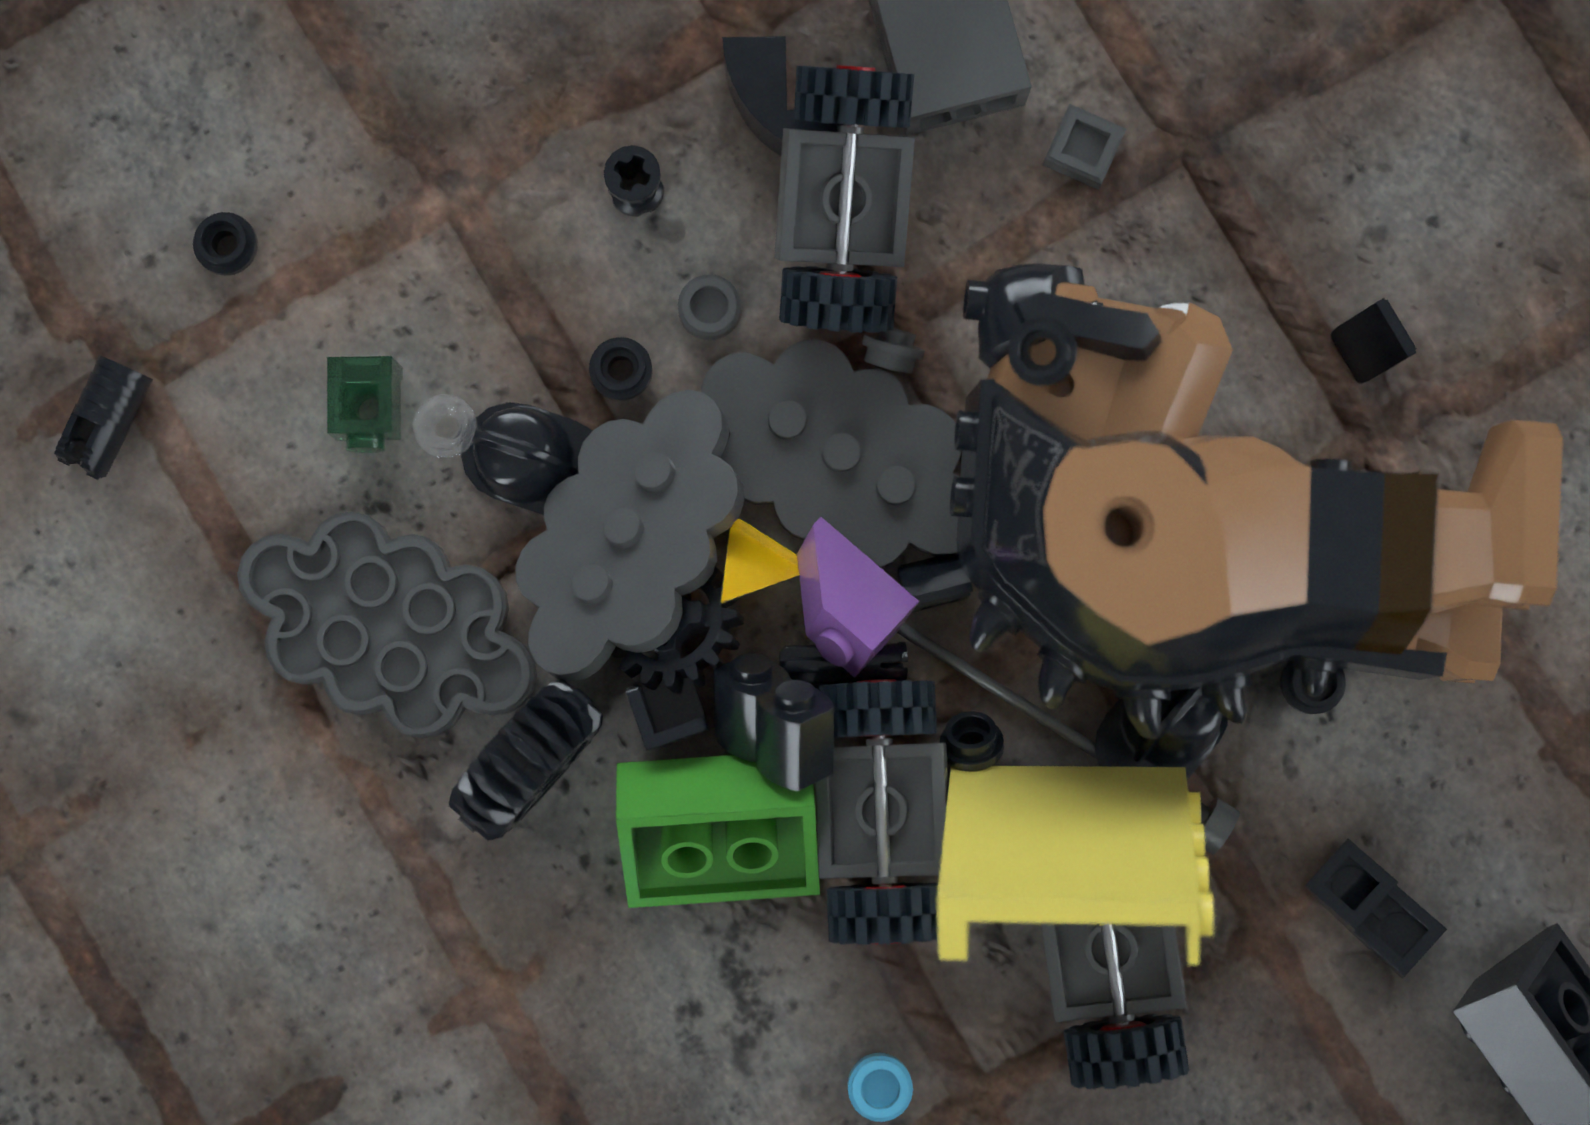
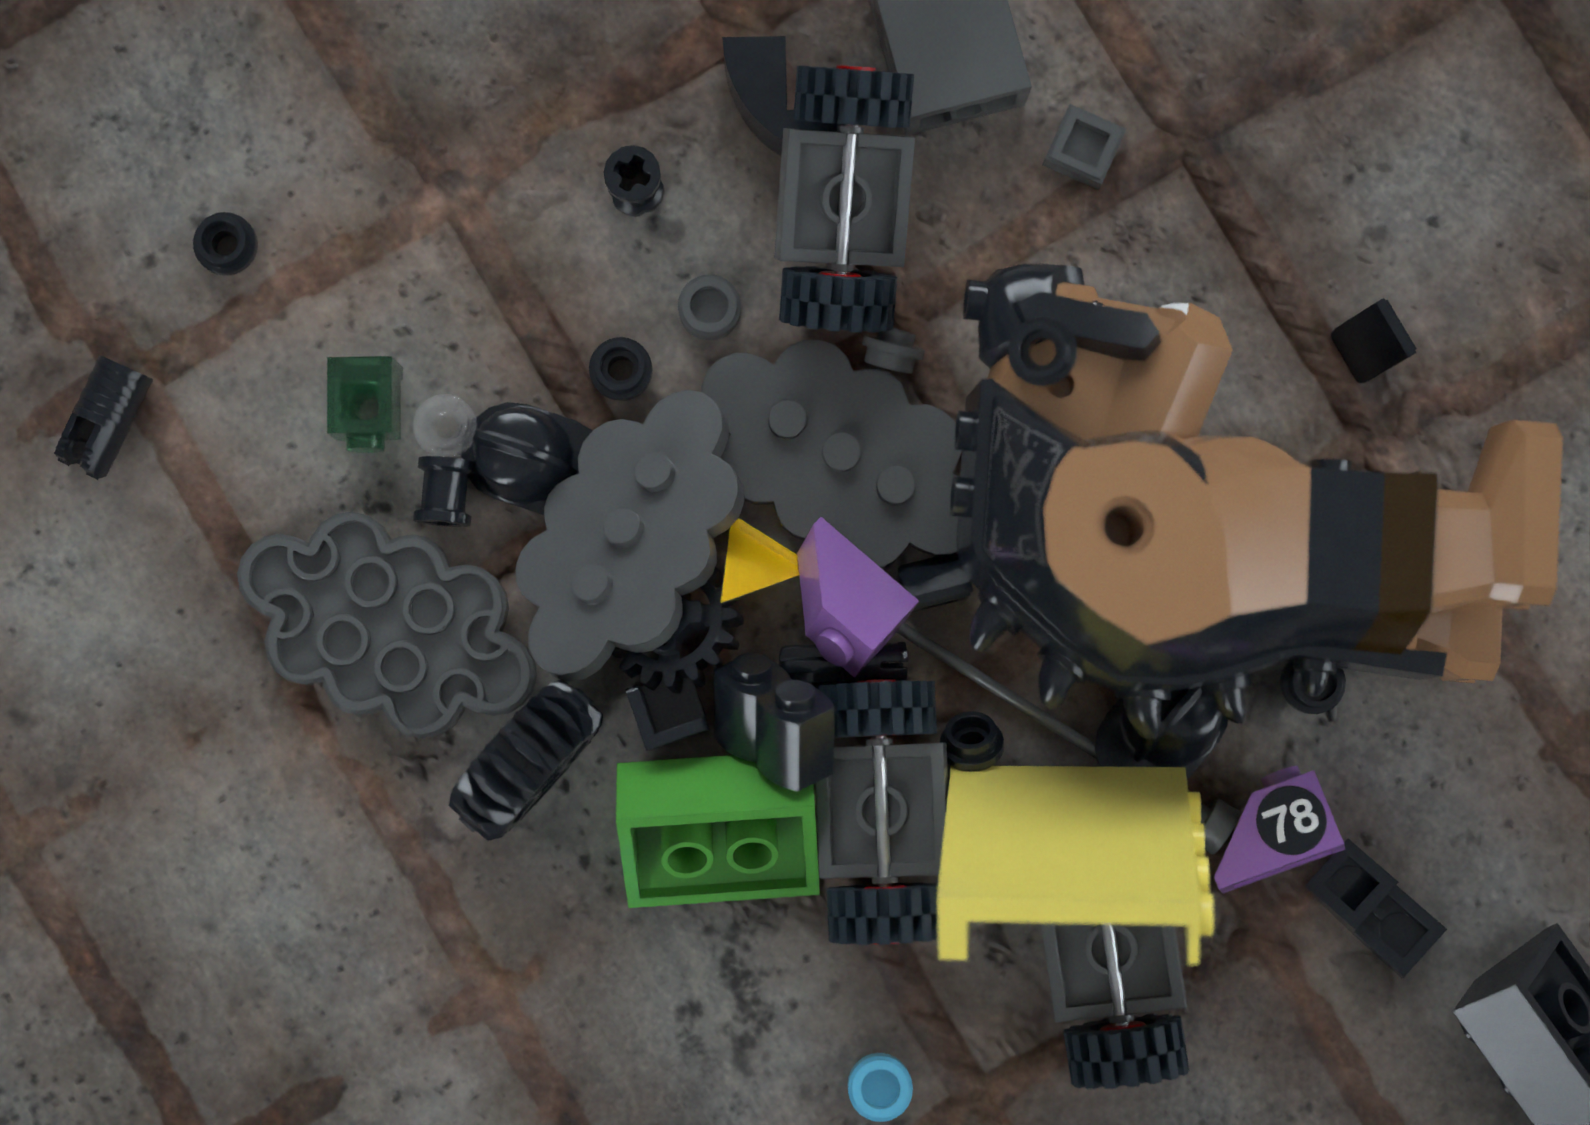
none -> black bush [413,456,476,527]
none -> slope [1214,766,1345,893]

